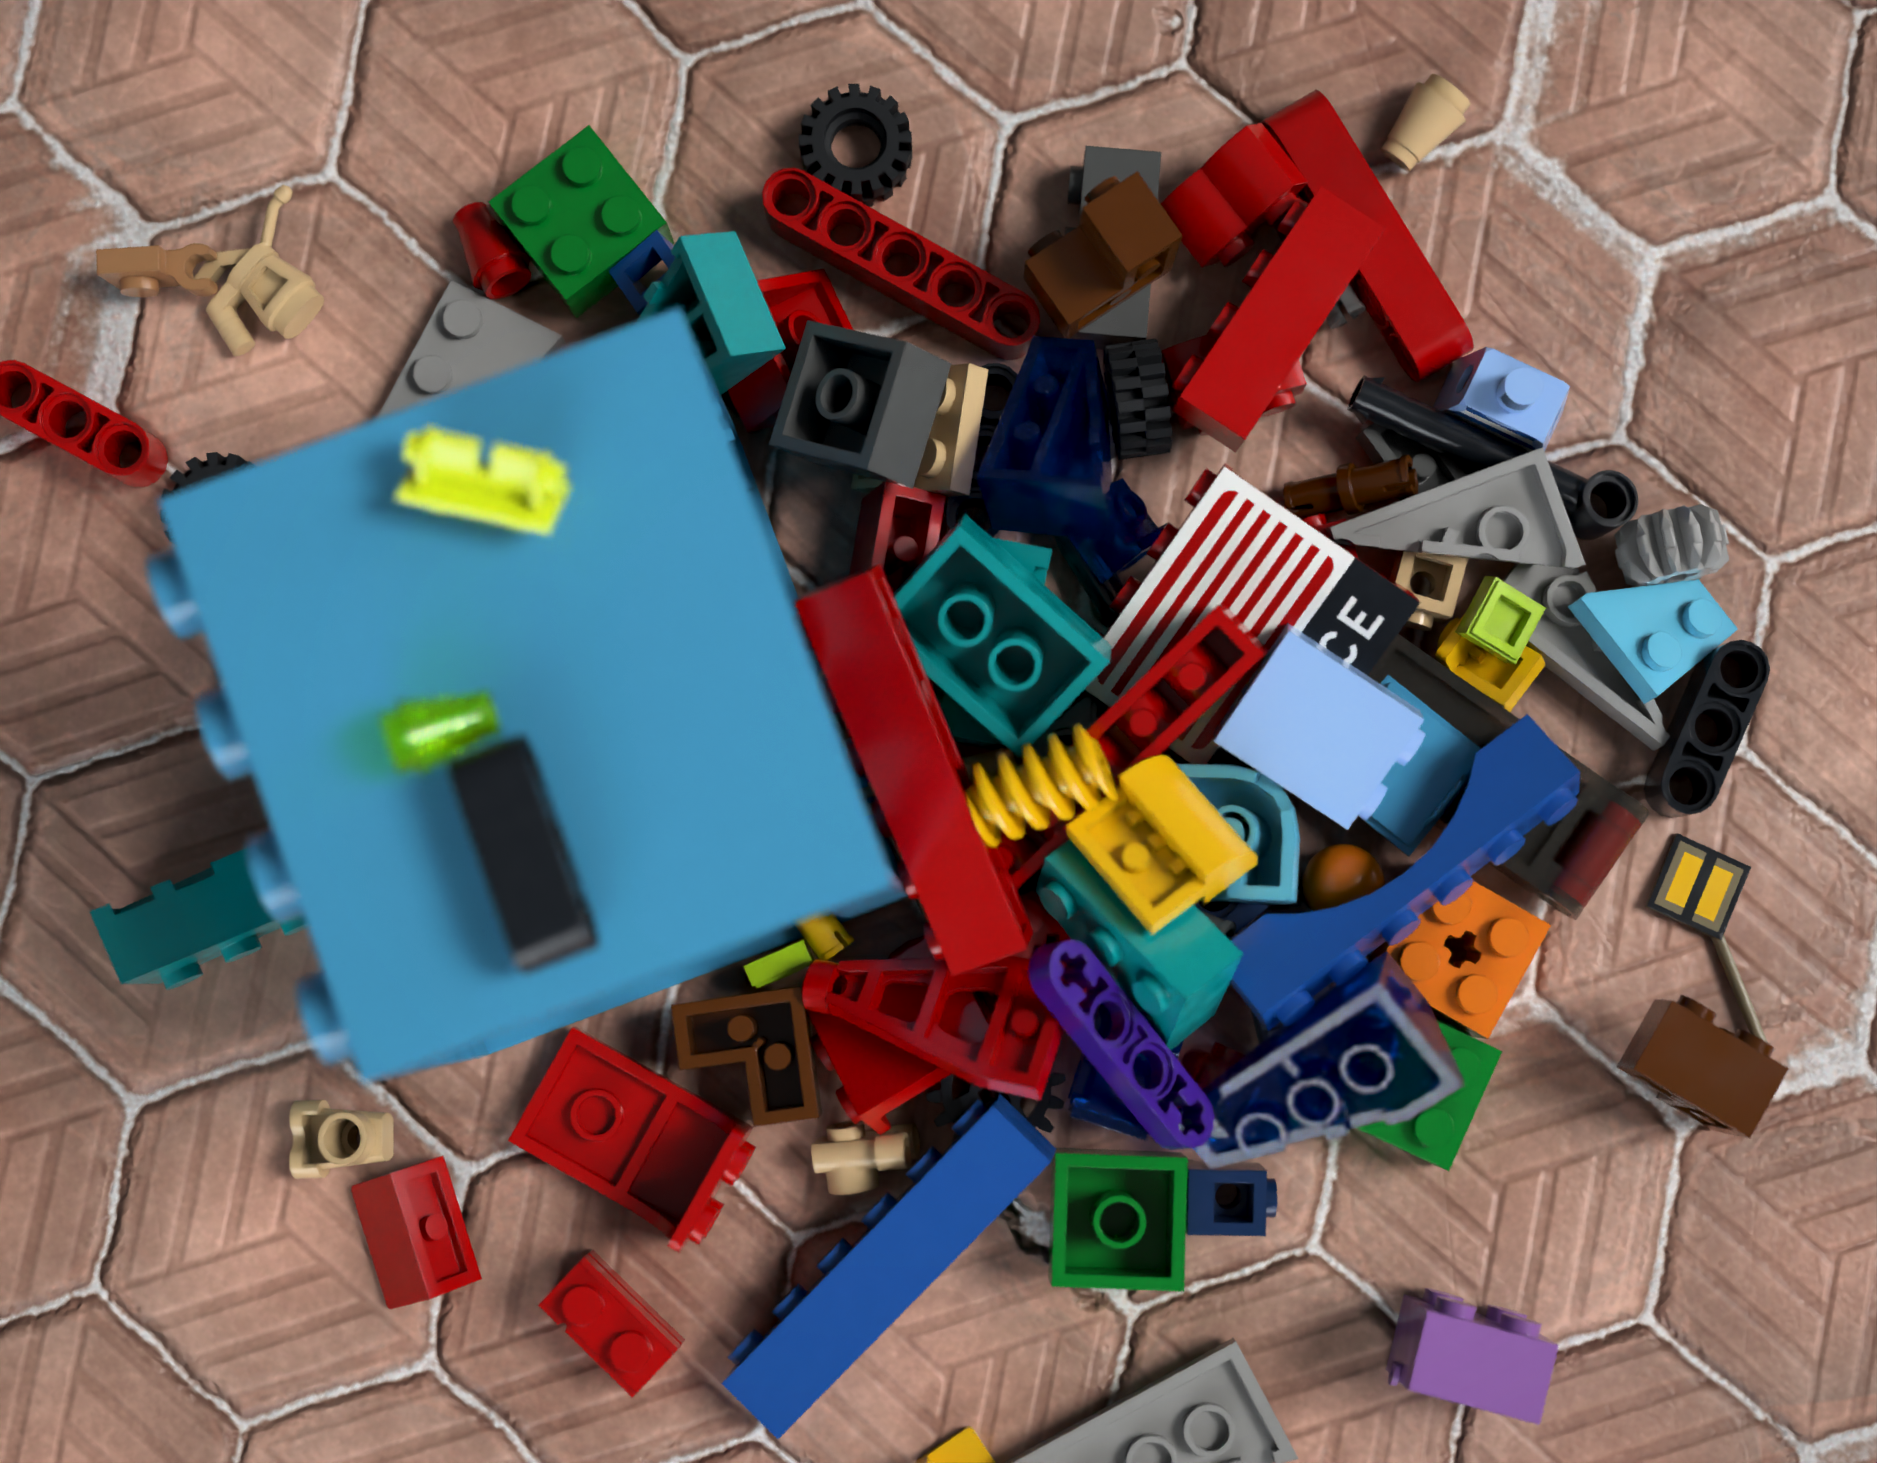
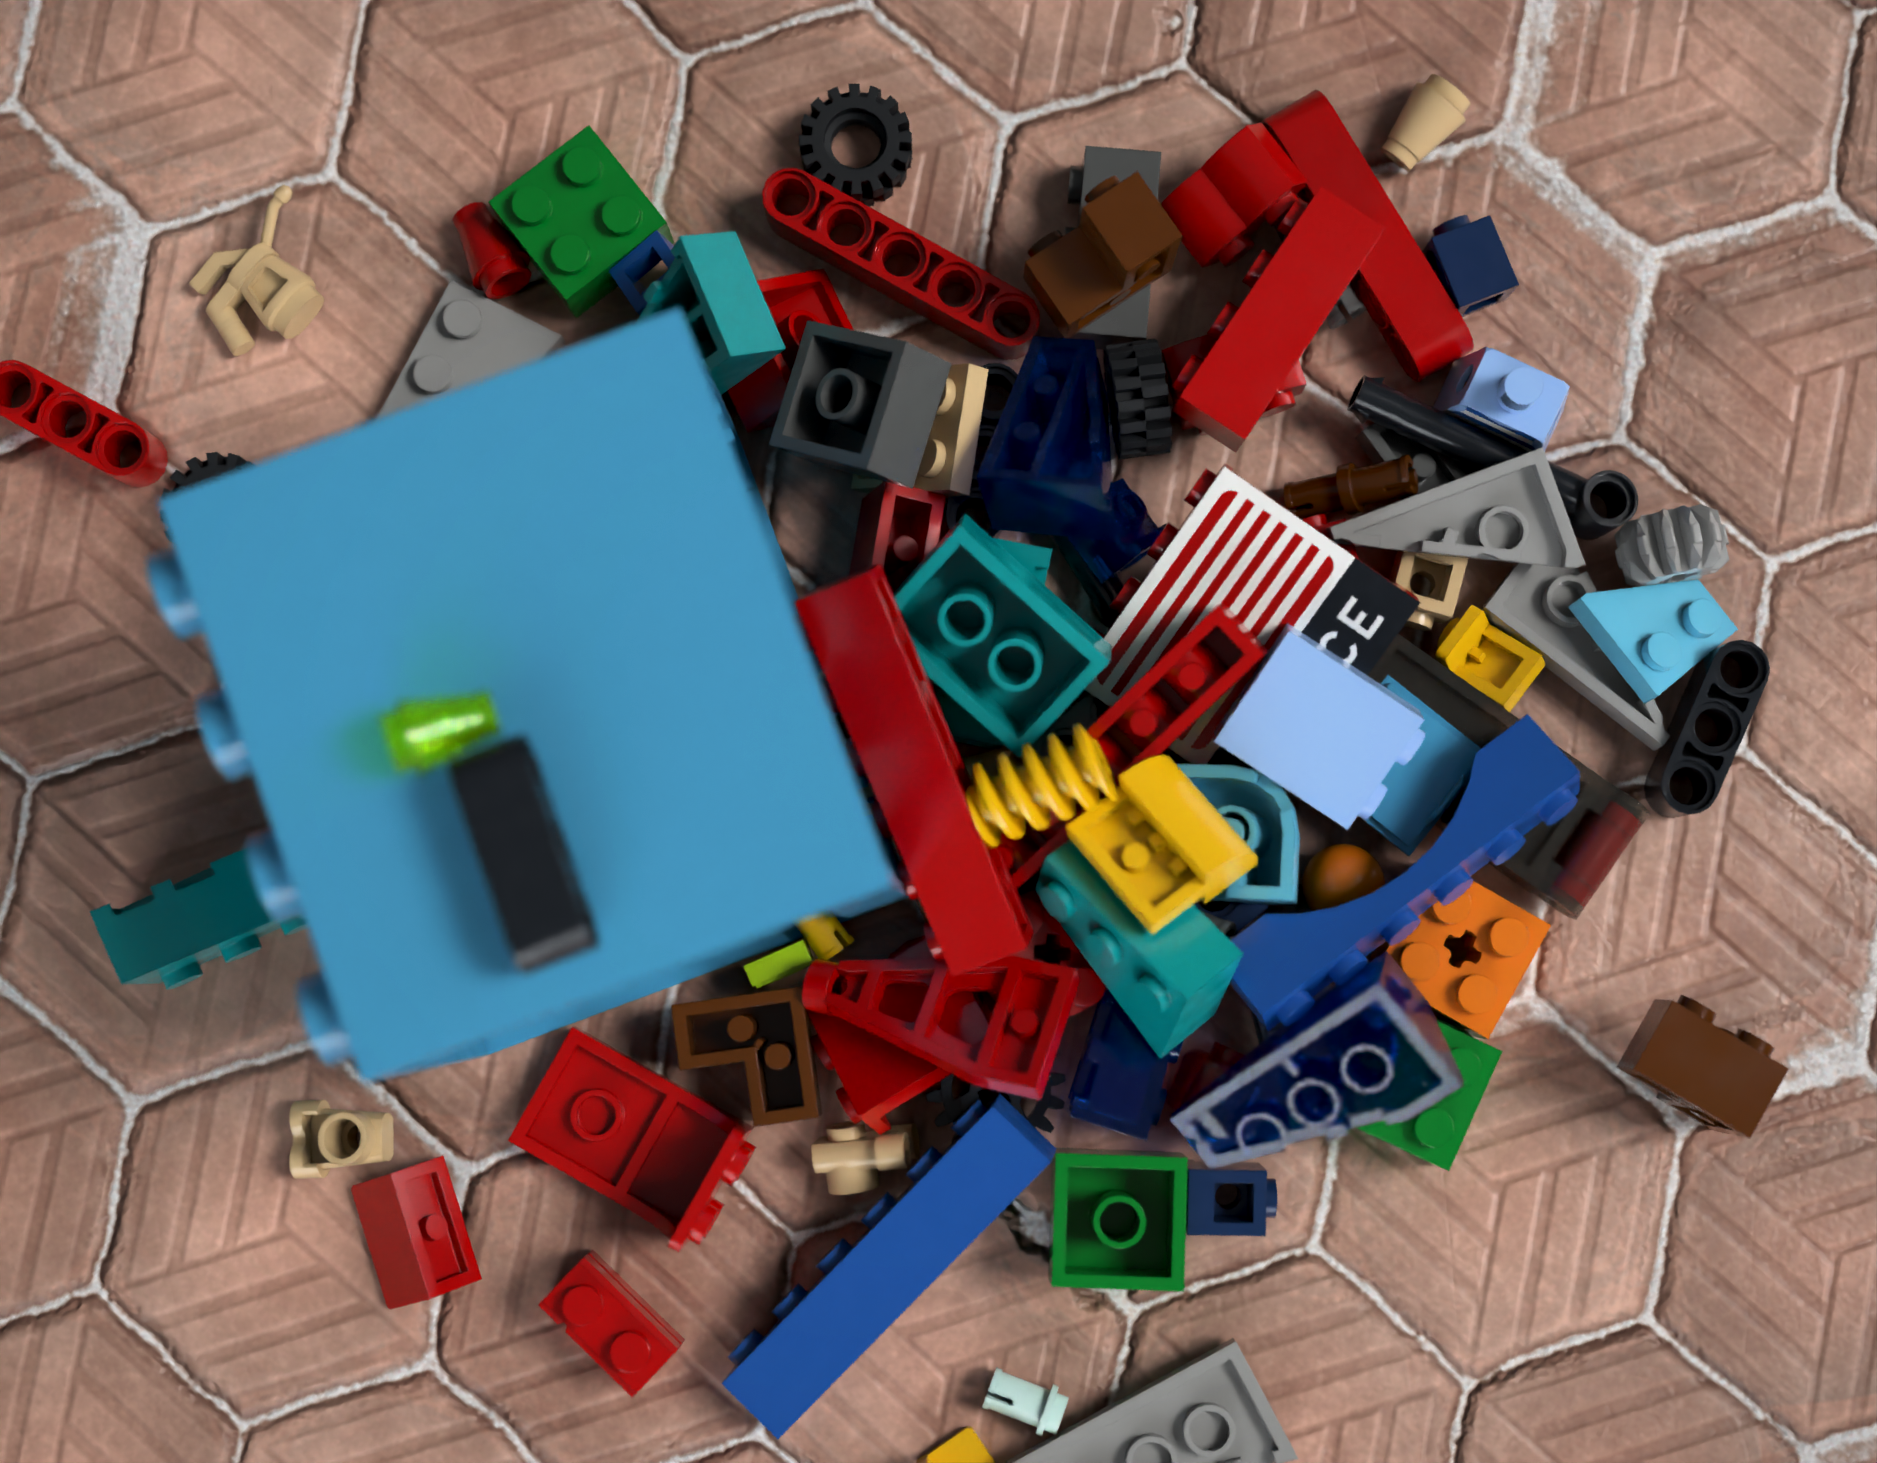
medium nougat plate [96,243,218,297] -> none
neon yellow hinge [396,427,571,534] -> none
dark purple beam [1028,940,1214,1150] -> none
medium lavender brick [1386,1288,1559,1425] -> none
lime tile [1456,576,1546,664] -> none
piece [1645,833,1768,1043] -> none
none -> light aqua pin [982,1368,1069,1436]
none -> dark blue brick [1422,215,1519,317]

